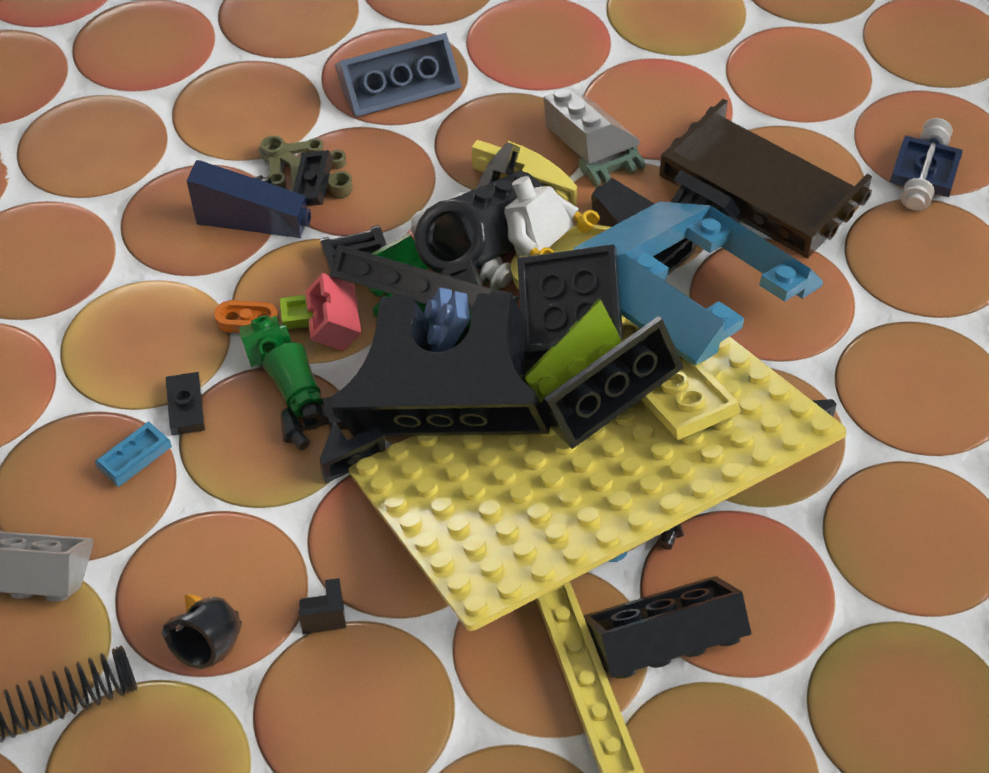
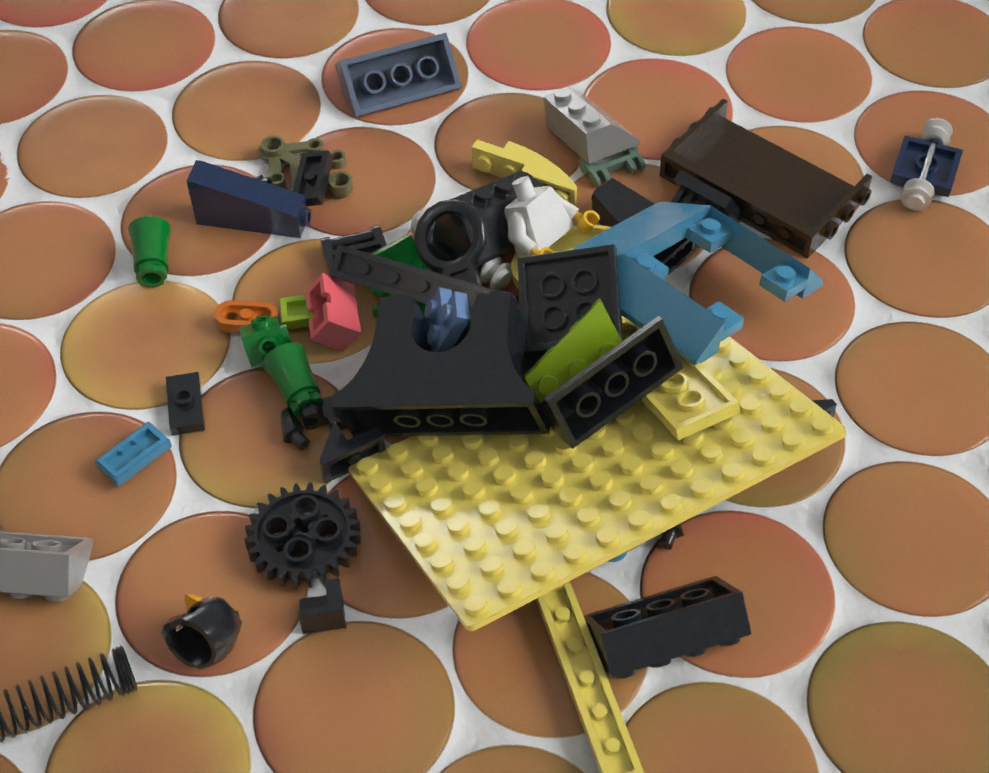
black slope [477,142,521,188] -> none
none -> green plant [128,216,171,288]
none -> black gear [245,482,361,589]

